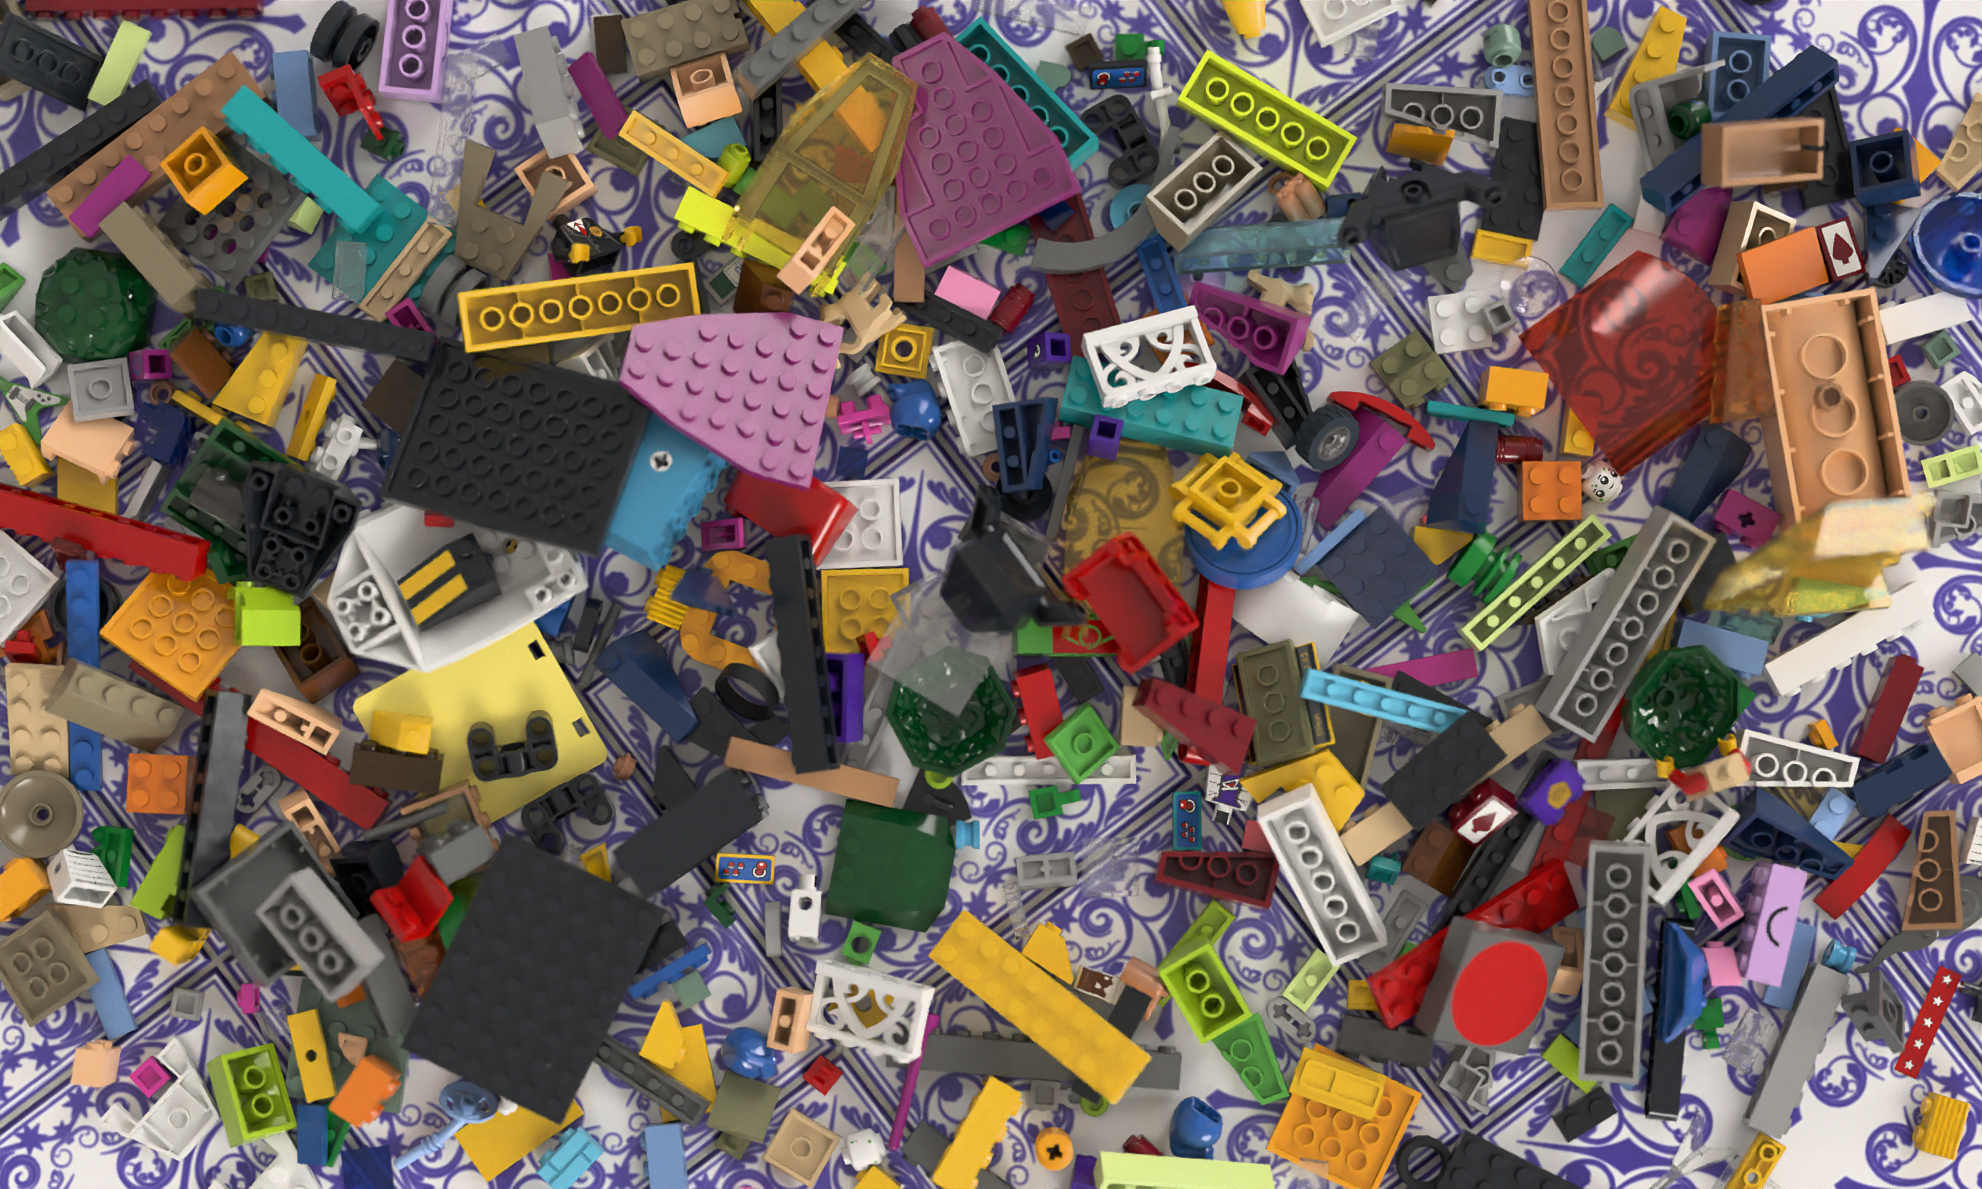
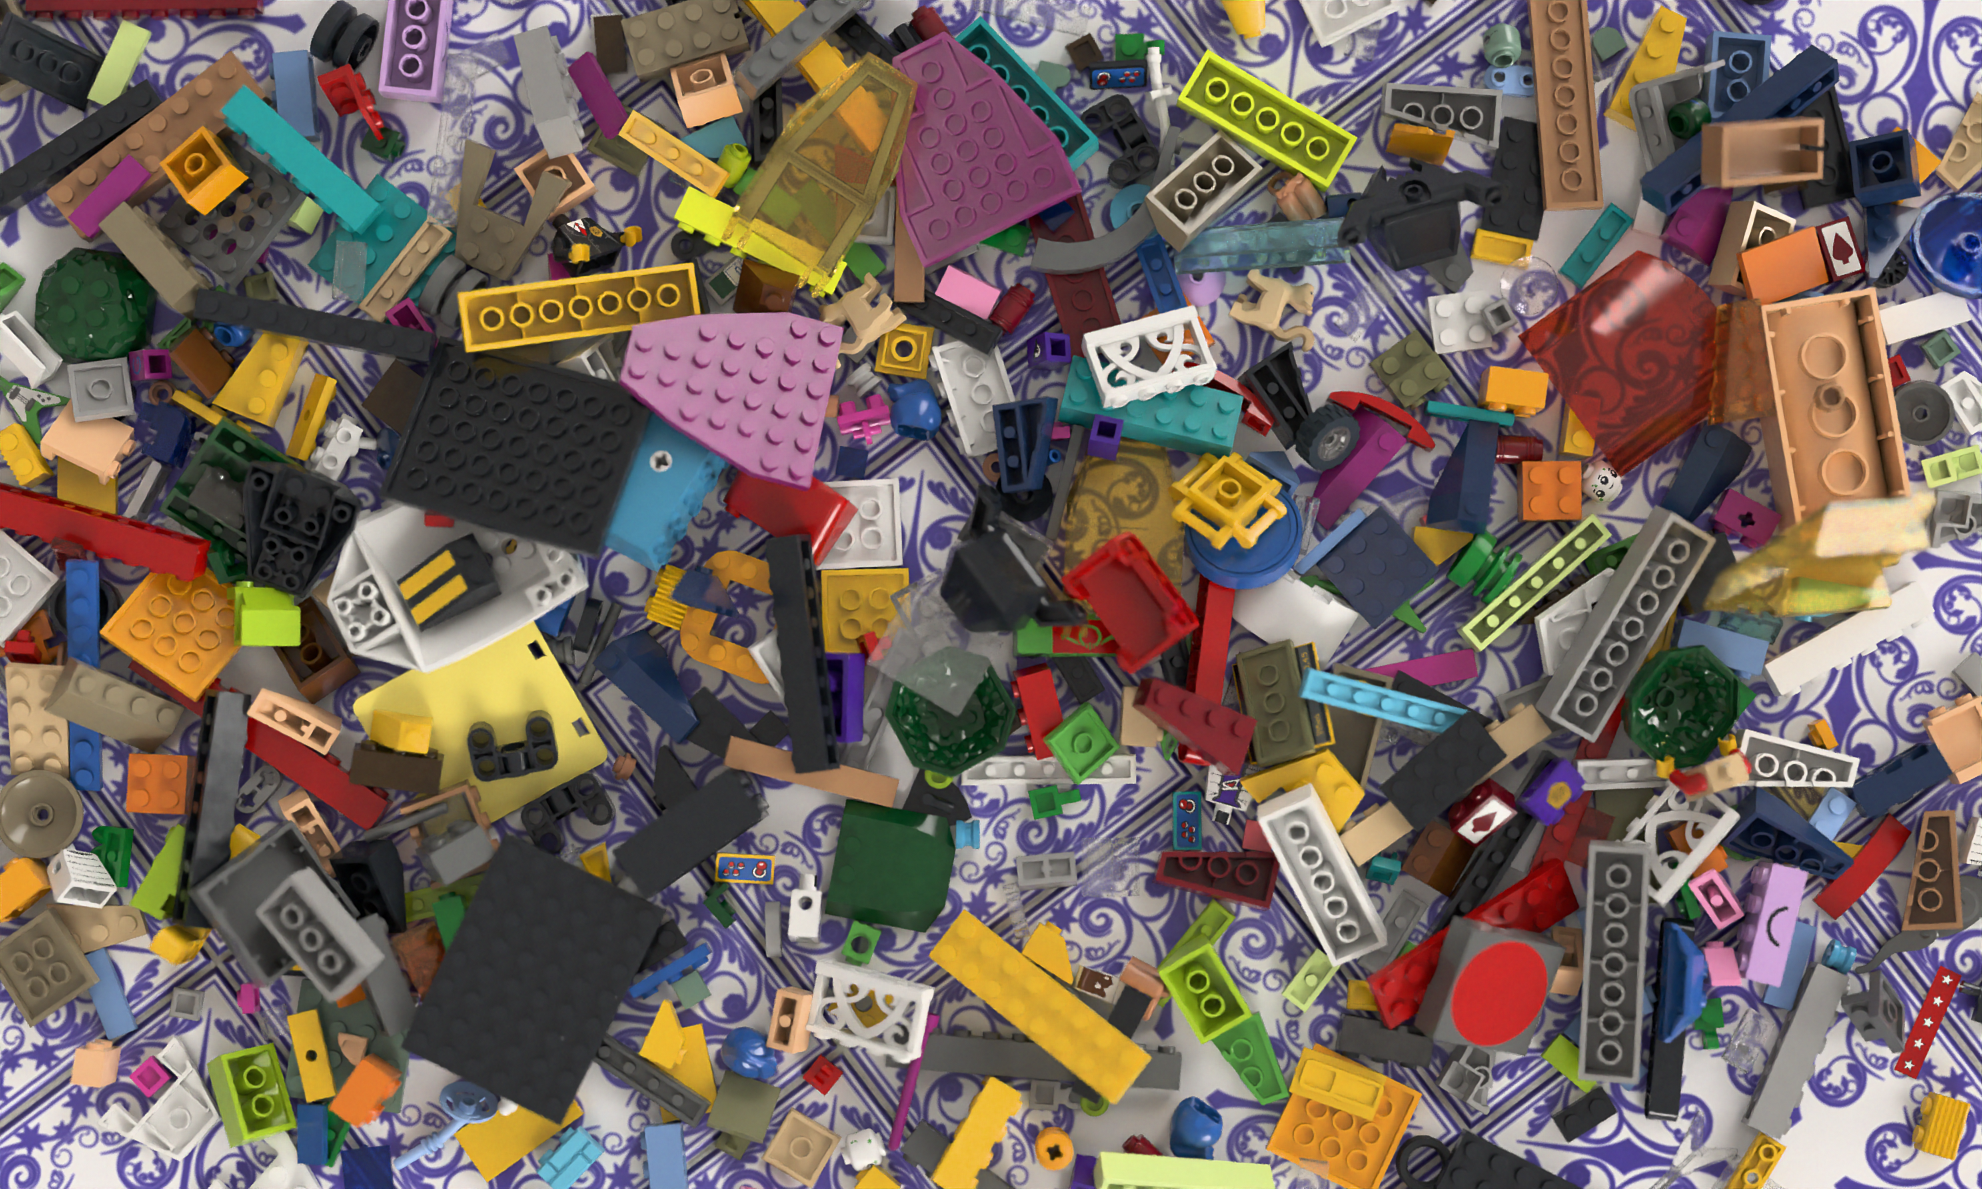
red bracket [370,855,453,943] -> none
dark pink slope [701,518,747,552] -> none
black tyre [715,663,780,721] -> none
light nougat slope [777,206,856,295] -> none
clear tile [836,207,907,296] -> none
magenta wedge [1188,281,1311,375] -> none
light grey beam [1266,997,1316,1043] -> none
dark red brick [1849,653,1924,765] -> none

